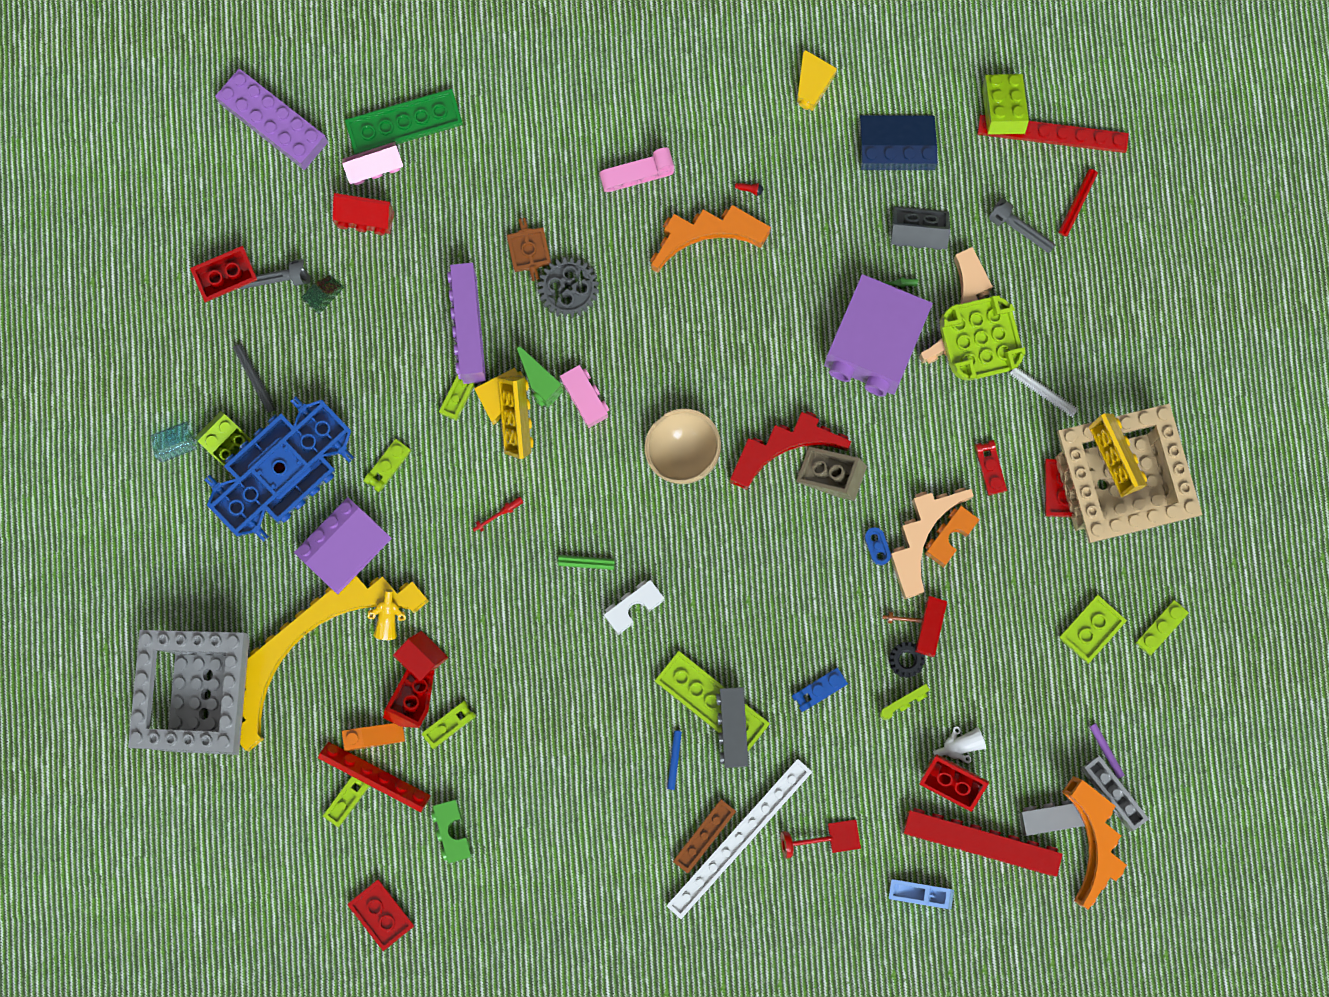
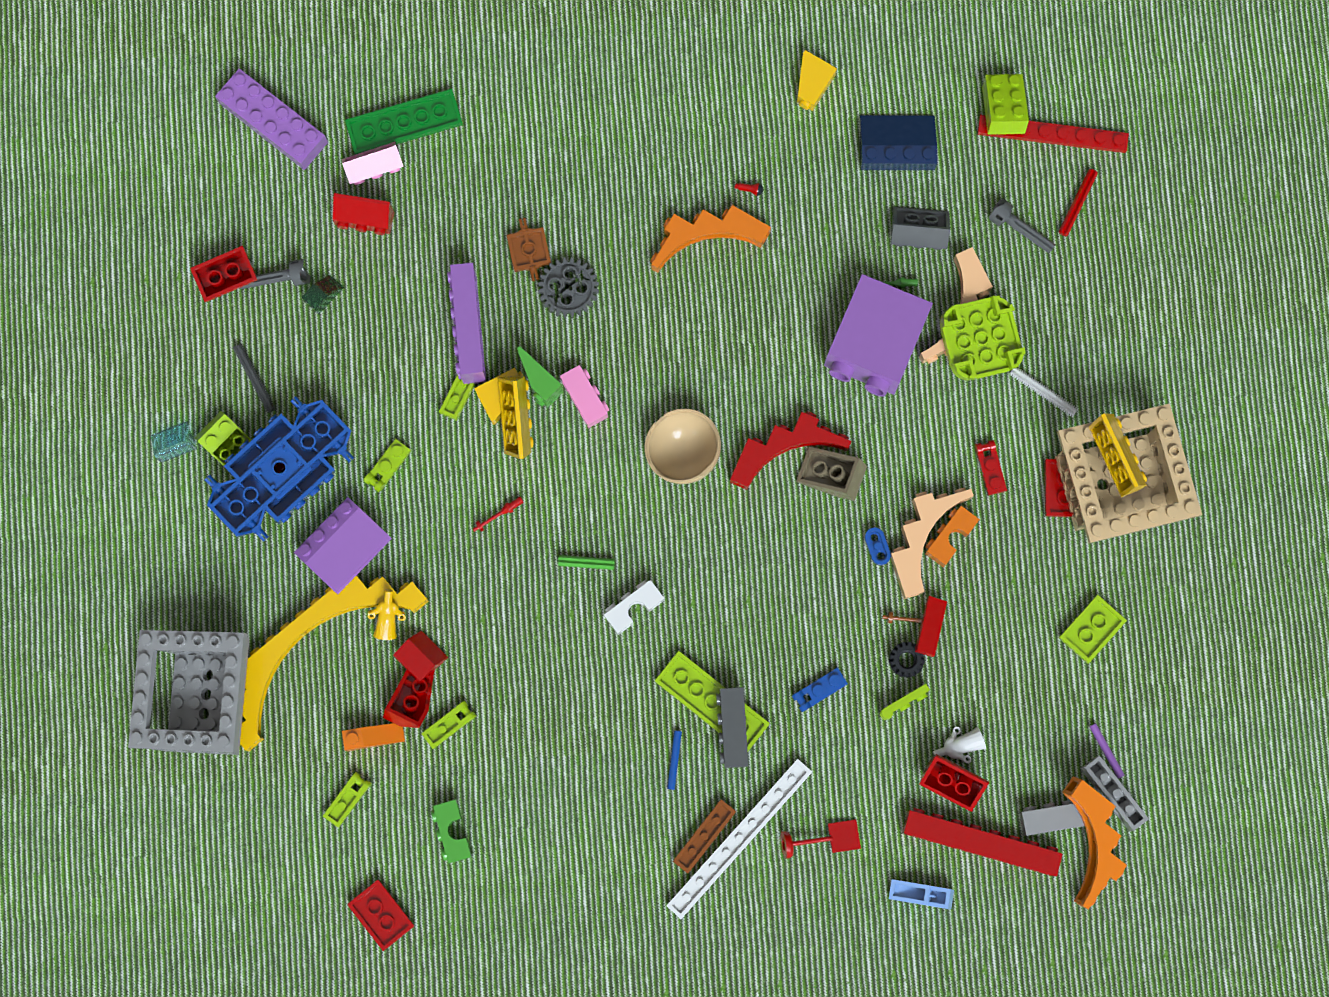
red plate [318,742,431,813] -> none
bright pink beam [599,147,674,192] -> none
lime plate [1135,600,1189,656] -> none

